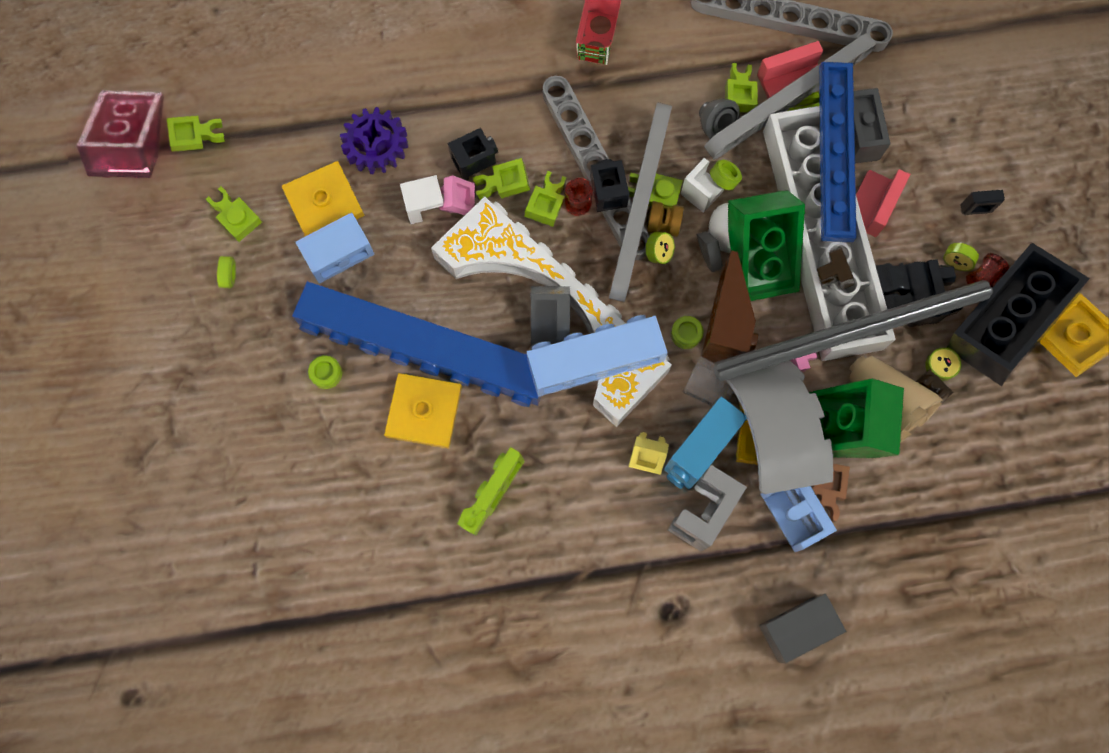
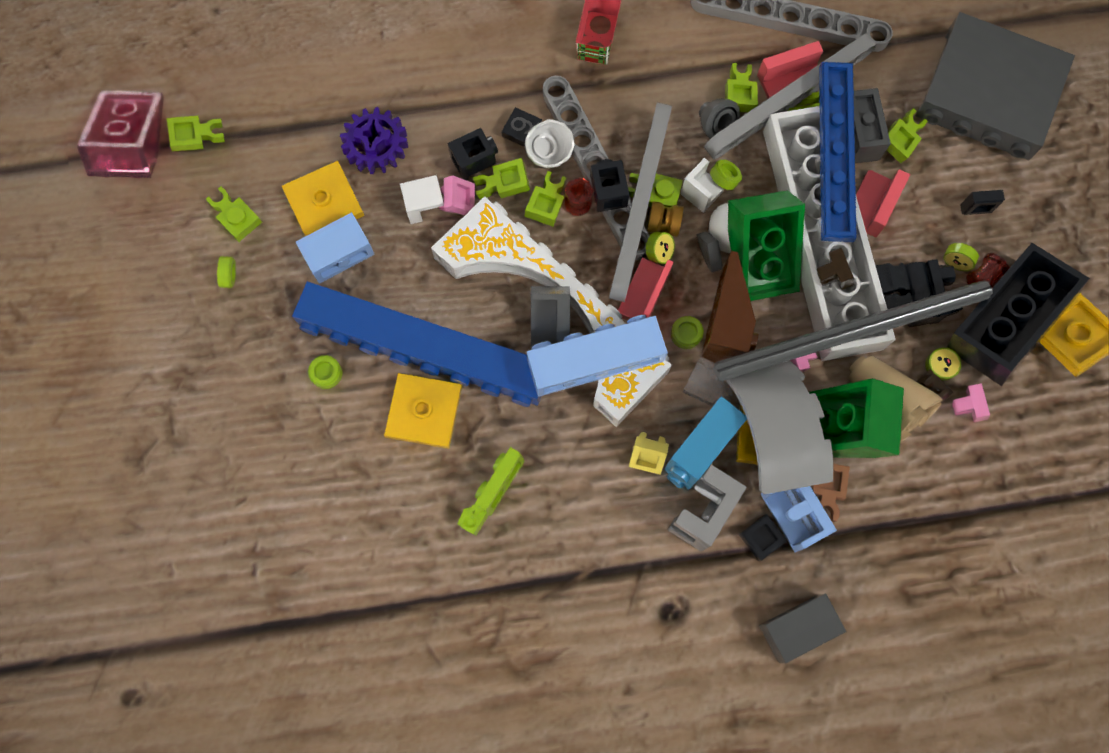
none -> black tile [501,107,542,147]
none -> white hair [524,119,575,169]
none -> coral panel [618,257,674,320]
none -> black tile [739,514,787,561]
none -> lime plate [886,108,928,163]
none -> dark grey panel [915,12,1075,160]
none -> bright pink tile [952,383,990,422]

